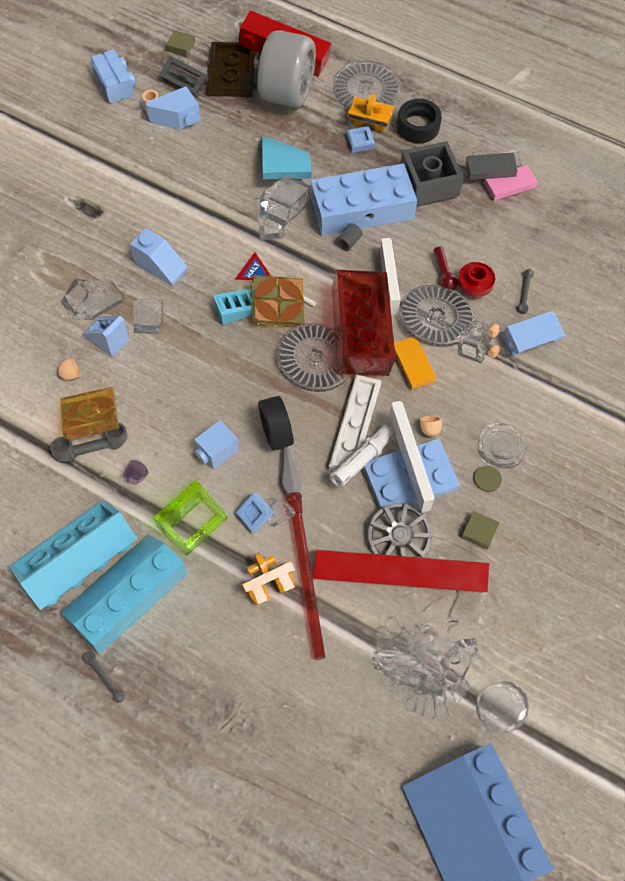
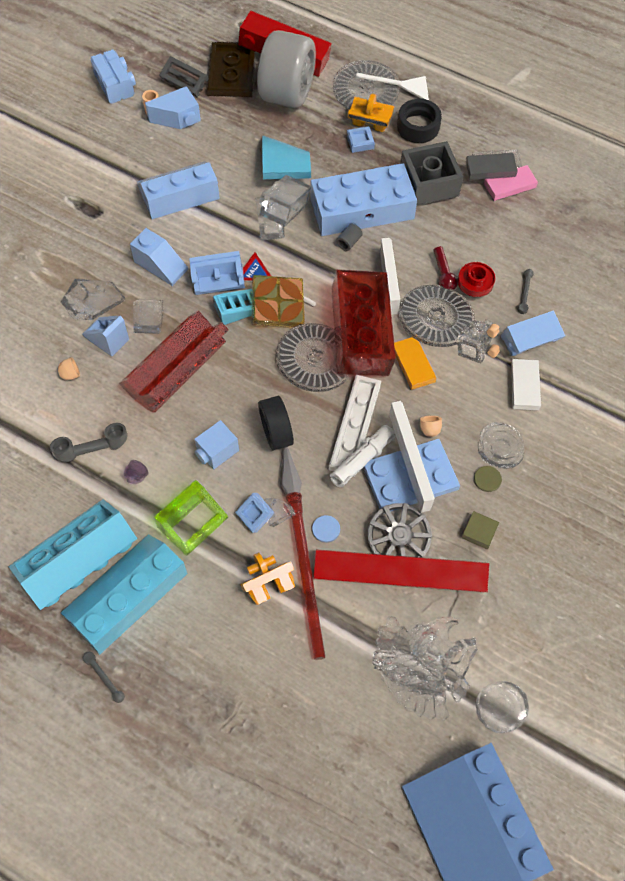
clear yellow tile [60,387,120,440] -> none
olive tile [166,30,195,56] -> none
none -> clear red brick [119,310,229,412]
none -> light blue slope [137,162,220,219]
none -> light blue hinge [189,251,245,295]
none -> light blue piece [312,515,340,543]
none -> white piece [355,73,429,100]
none -> white tile [511,359,541,410]

